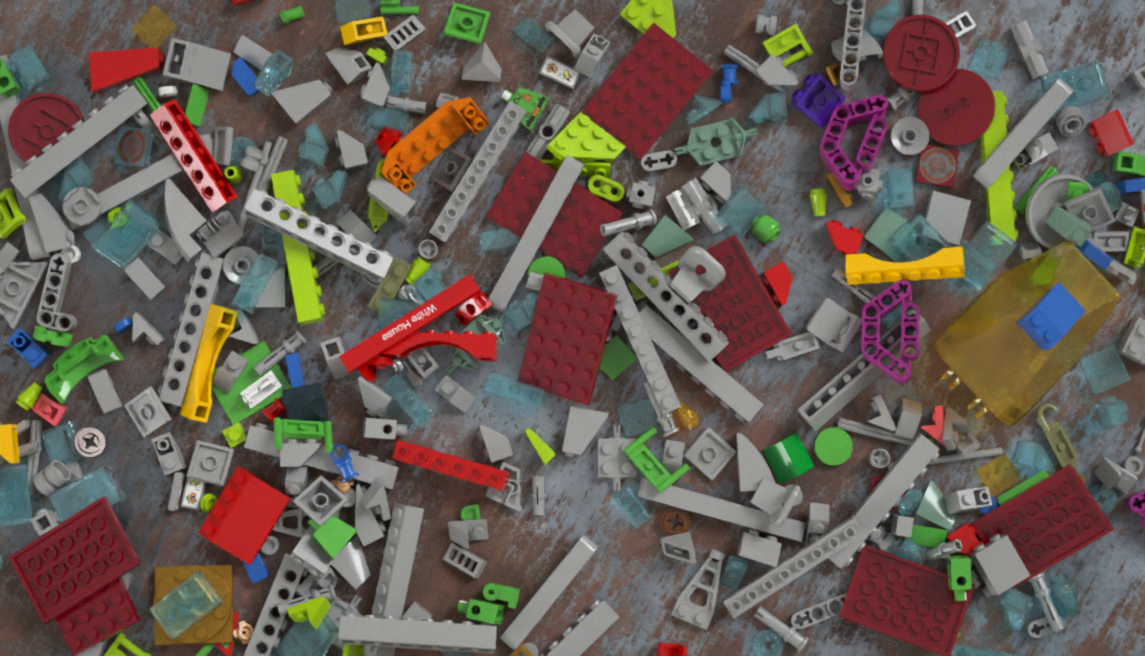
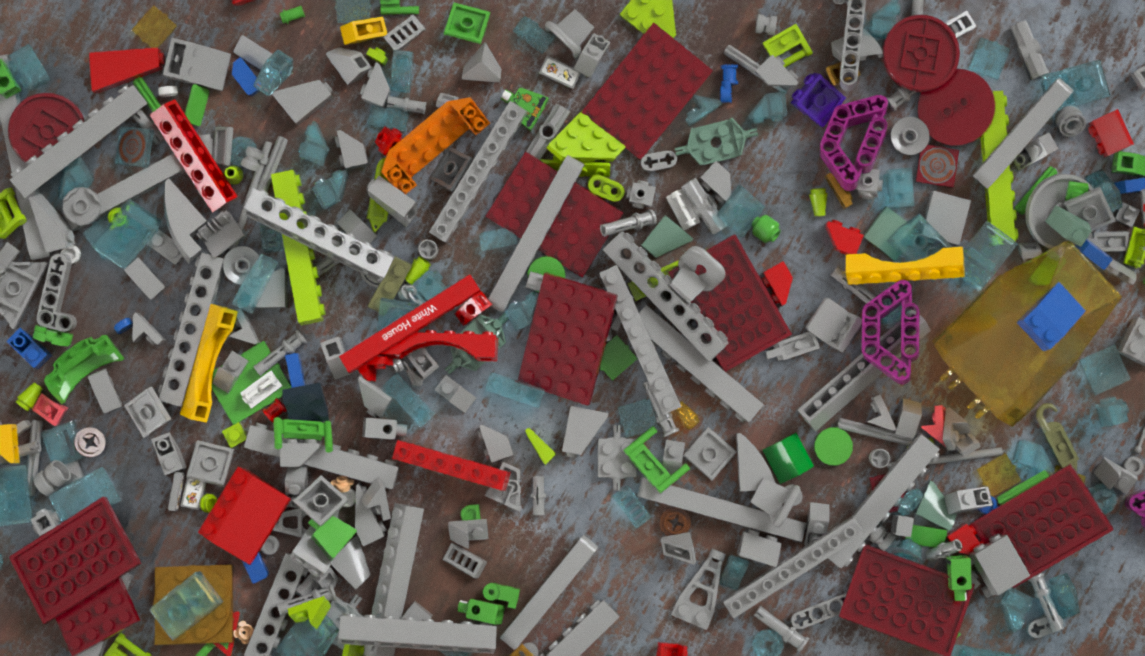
blue connector [330,444,359,483] -> none

